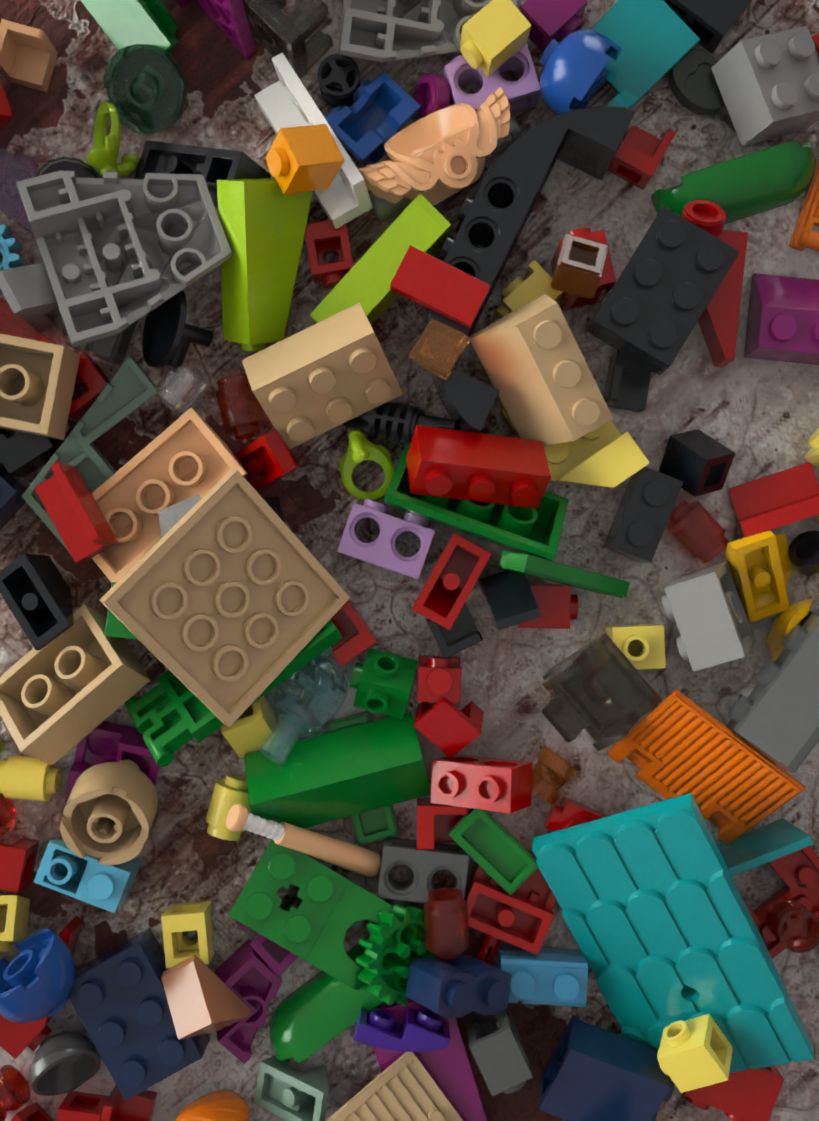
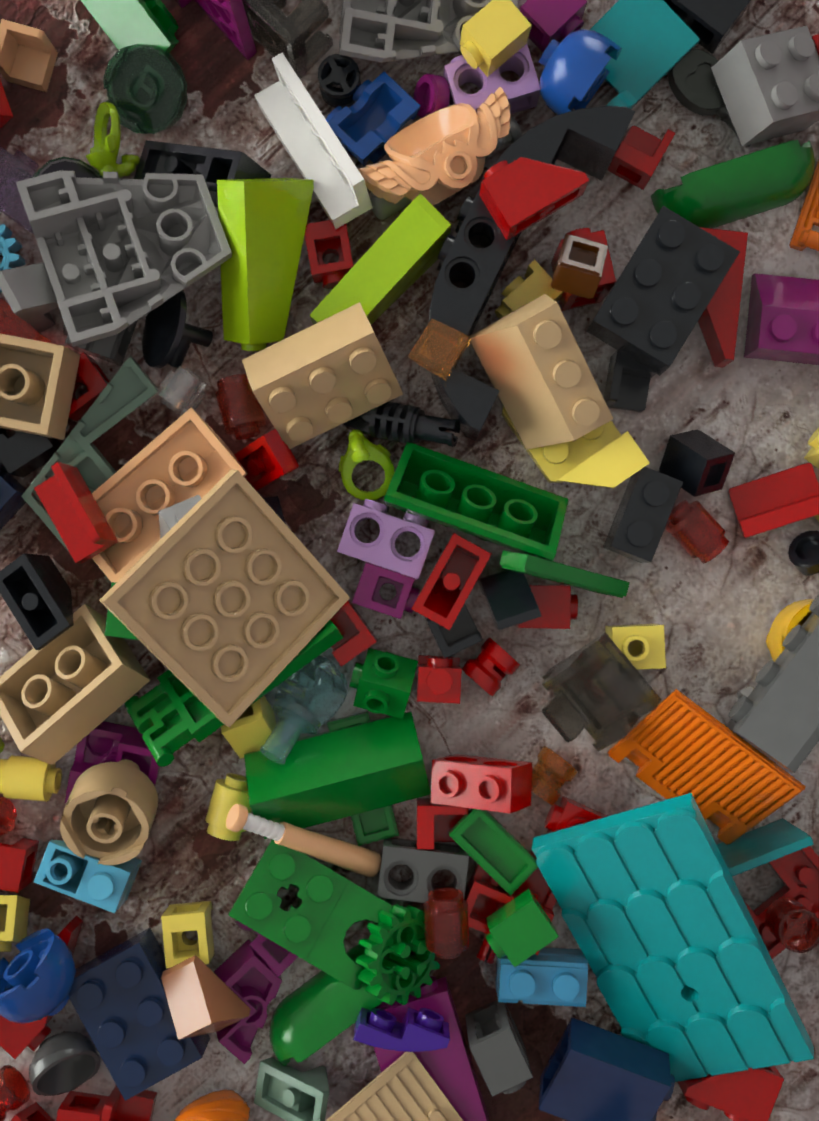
light orange brick [265,124,345,195] -> none
red tile [390,245,491,329] -> none
red brick [406,425,551,508] -> none
dark blue brick [406,955,512,1019] -> none
red panel [413,698,484,759] -> none
light yellow brick [657,1014,733,1093] -> none
light grey brick [662,561,756,672] -> none
red tile [681,200,726,237] -> none
yellow slope [725,530,793,623] -> none
none -> magenta brick [352,562,420,619]
none -> red wheel [462,637,521,697]
none -> red slope [479,157,589,240]
none -> green brick [485,888,559,968]

